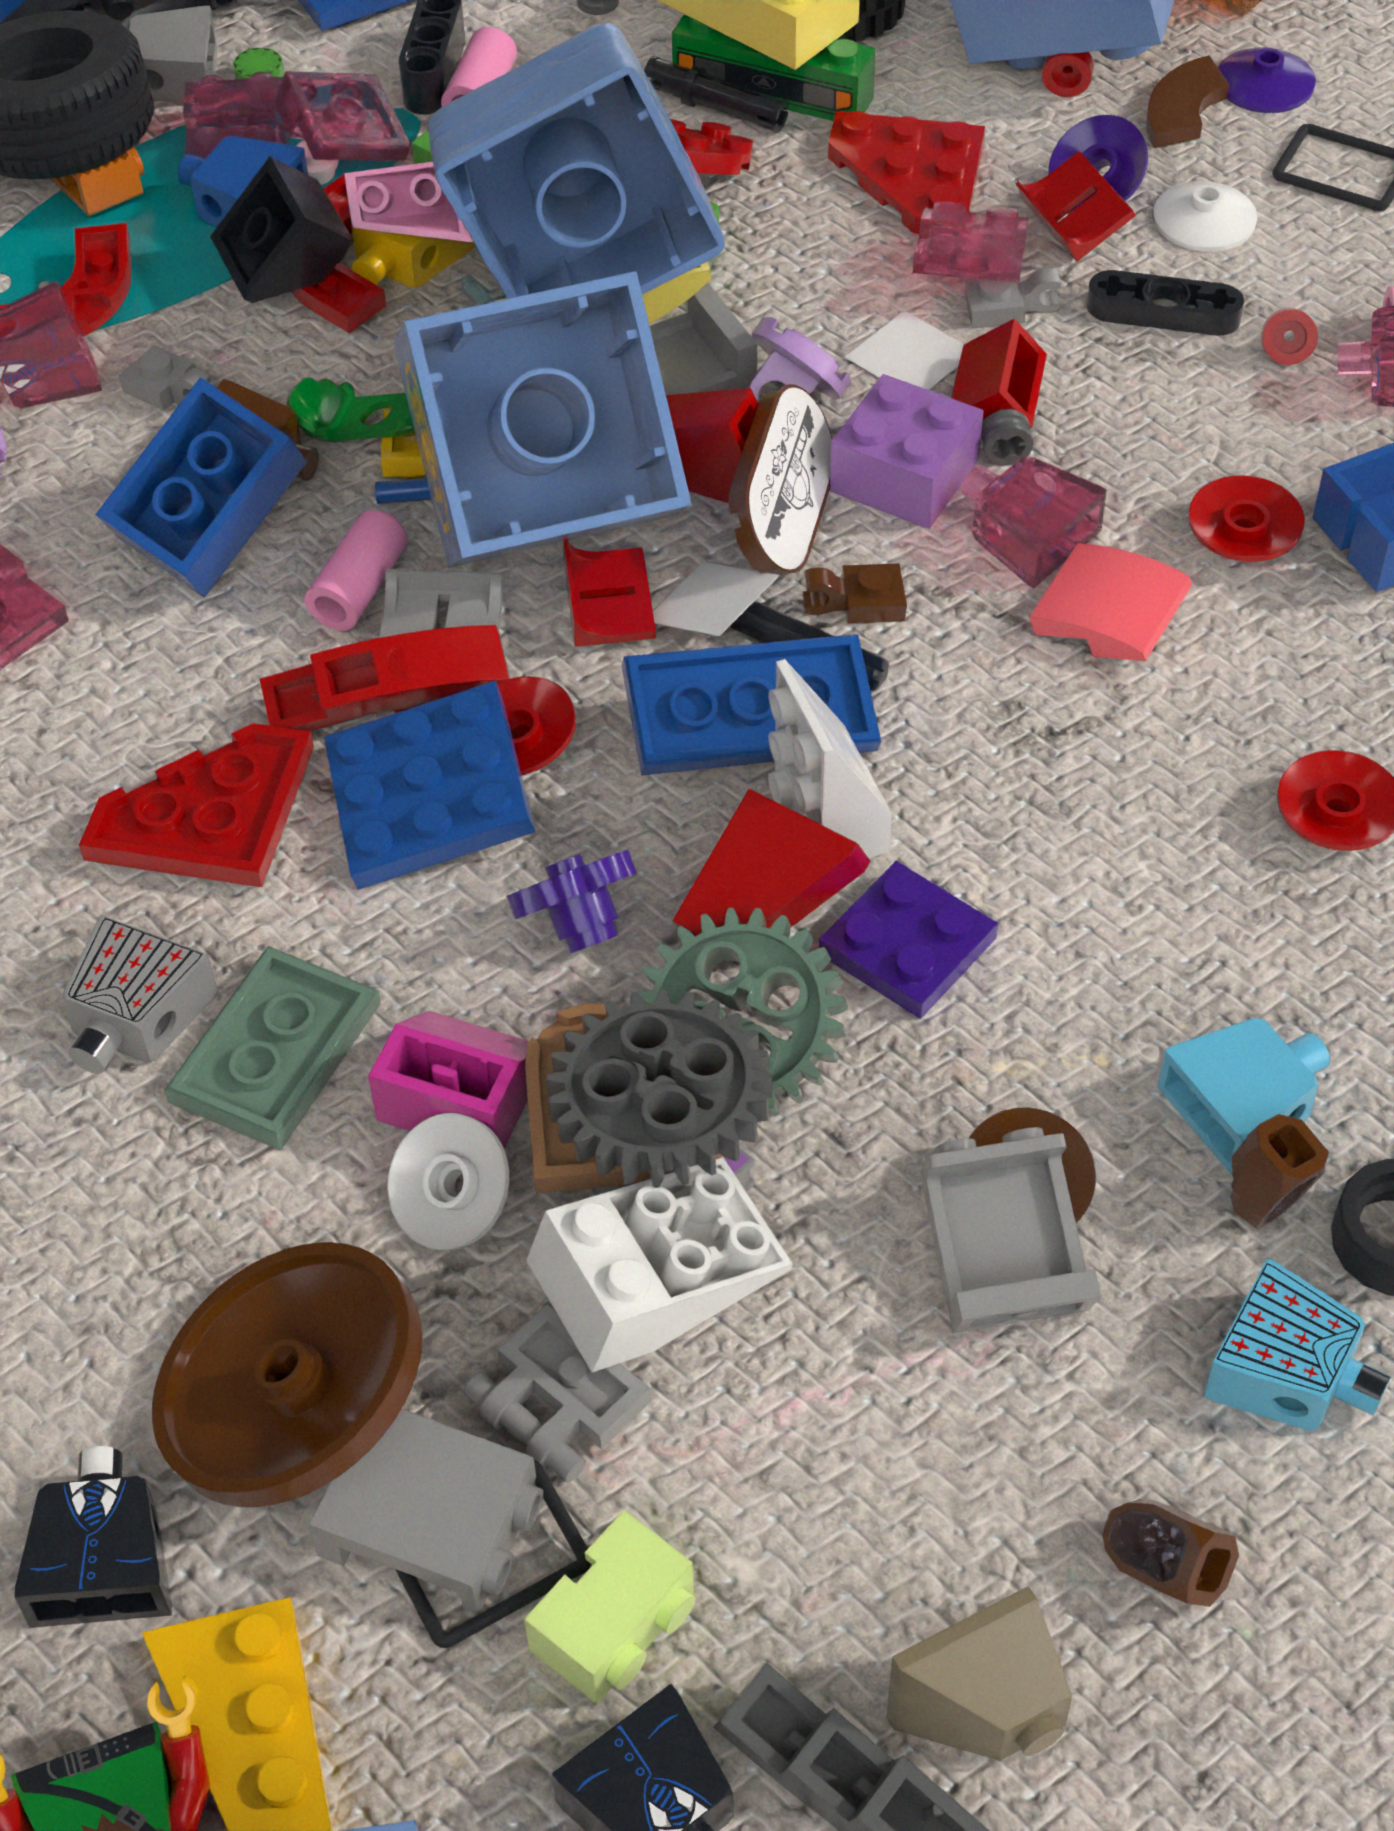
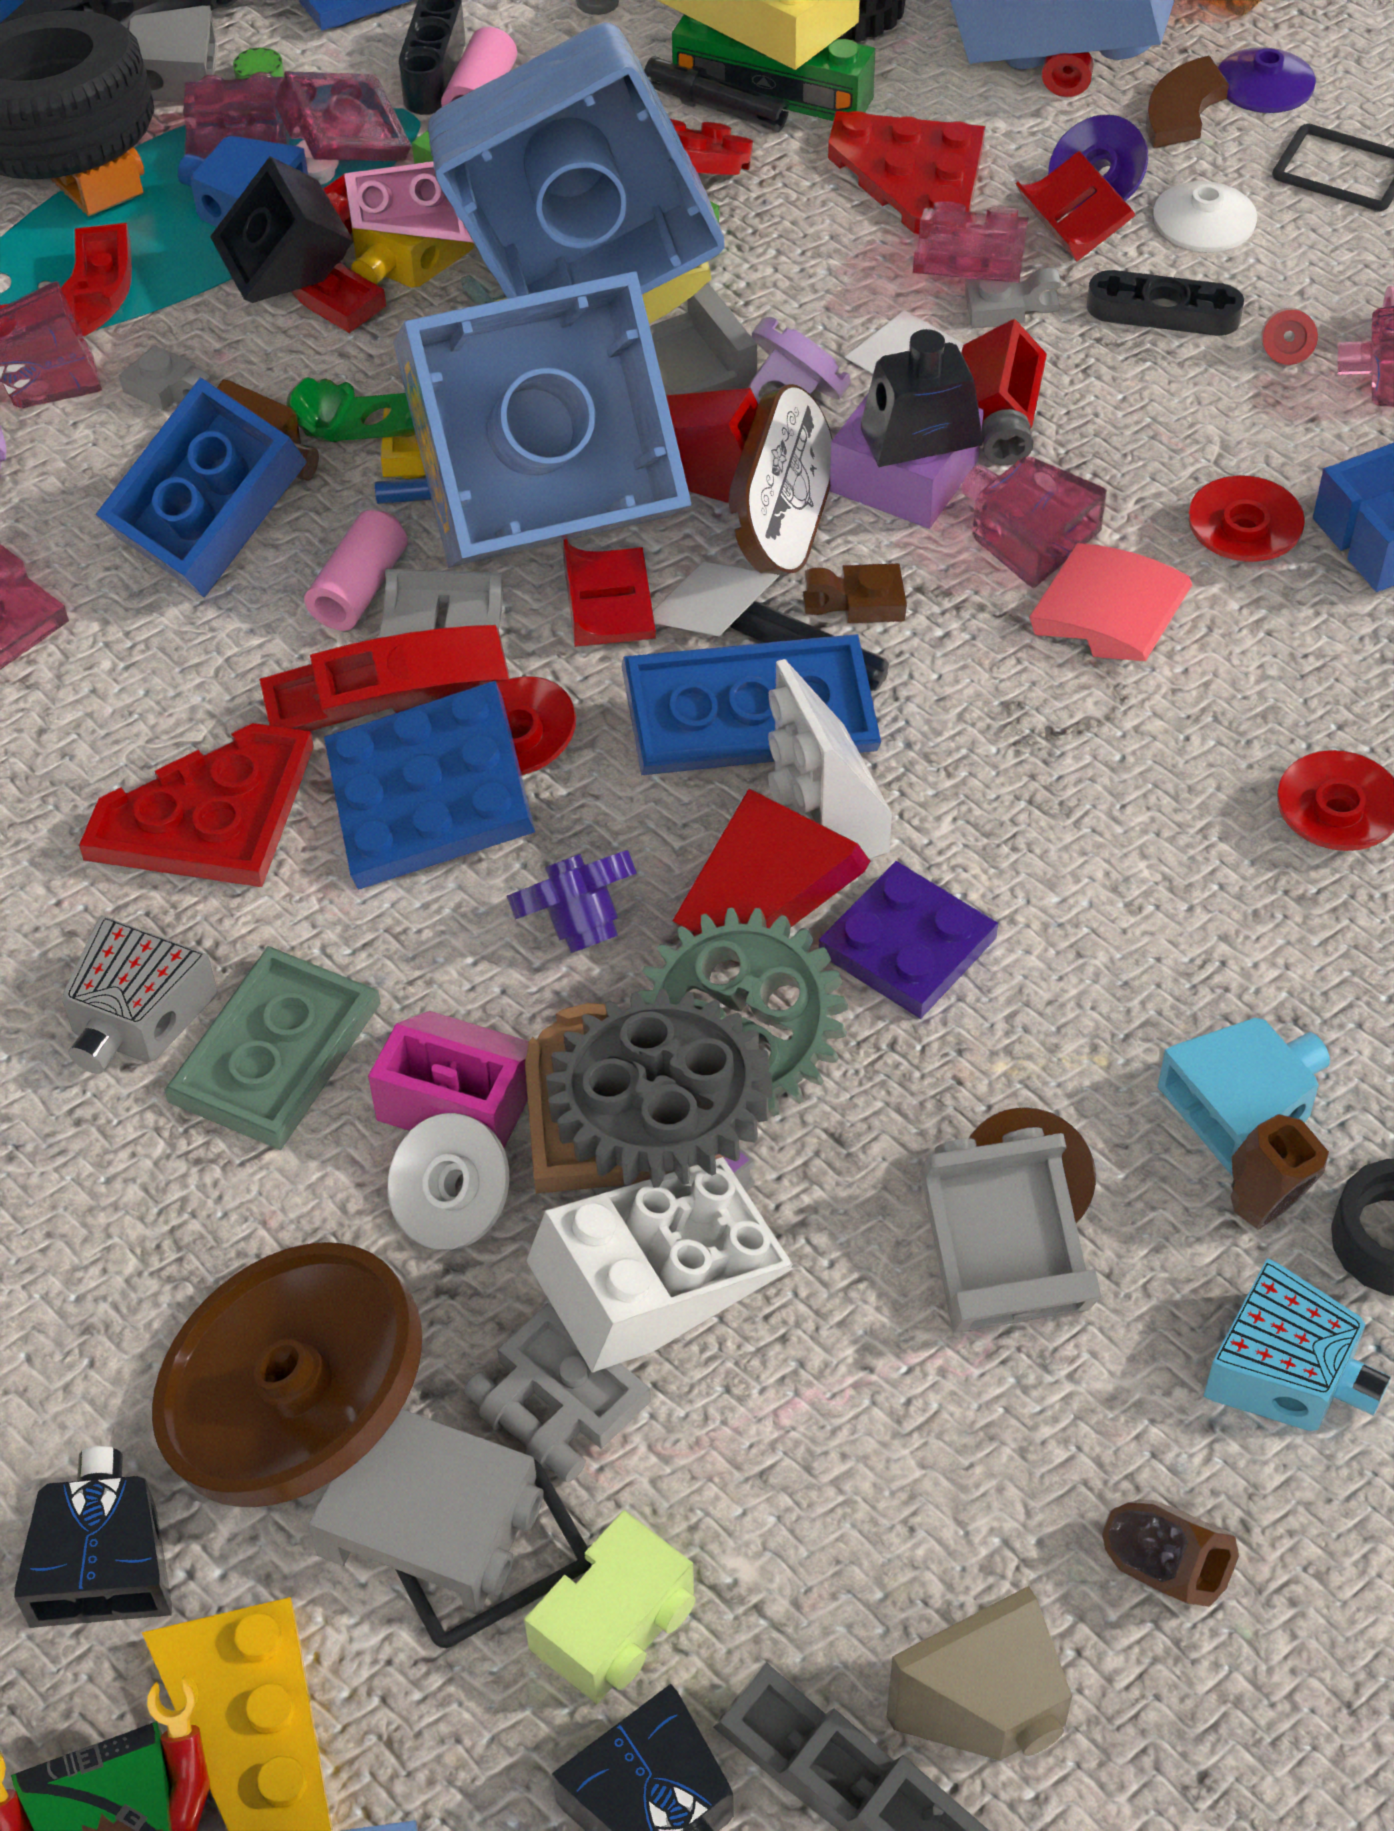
none -> black torso [861,329,983,468]

